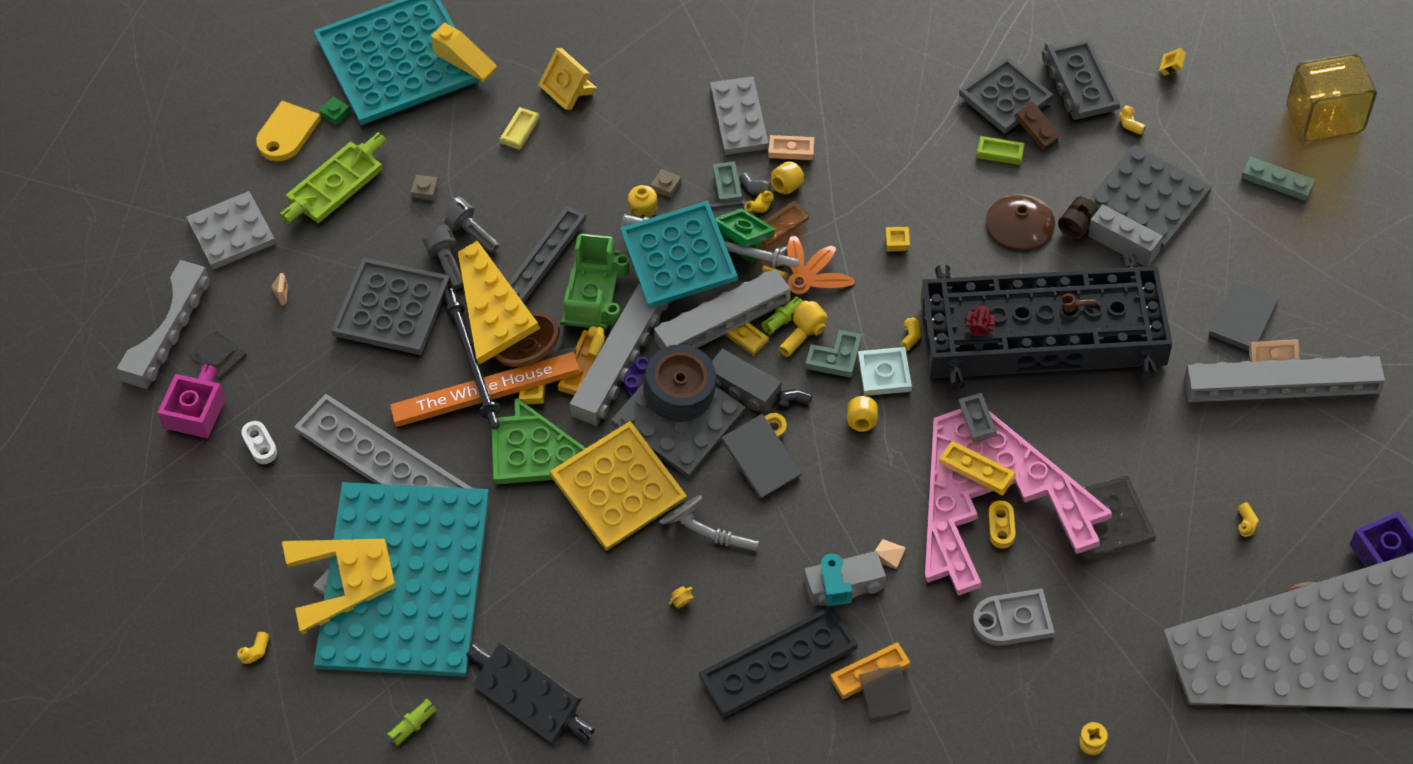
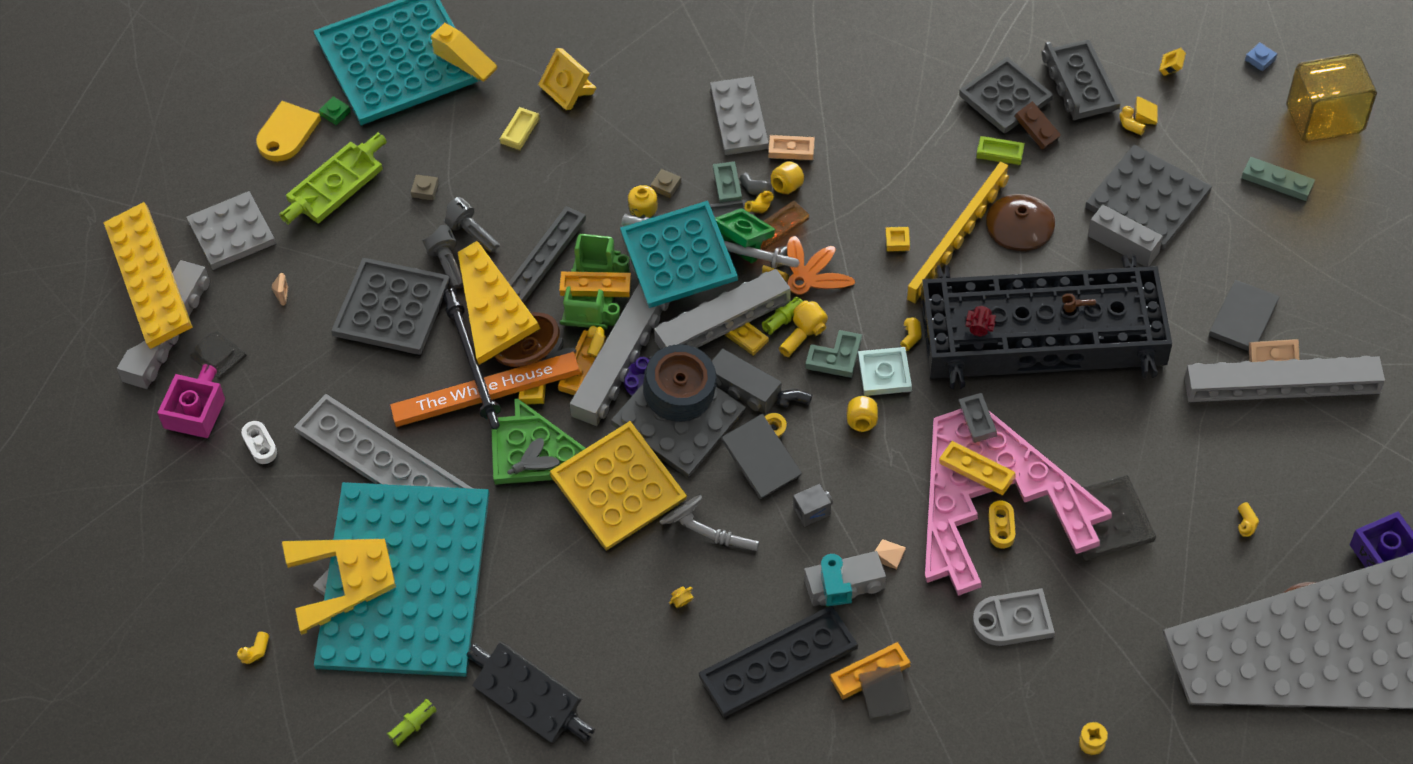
dark brown wheel [1057,196,1099,240] -> none
none -> yellow plate [104,202,193,349]
none -> dark grey piece [507,438,560,475]
none -> light orange plate [559,271,631,297]
none -> flat silver brick [793,484,833,527]
none -> yellow plate [907,162,1009,303]
none -> yellow slope [1135,97,1158,125]
none -> medium blue plate [1245,43,1277,72]

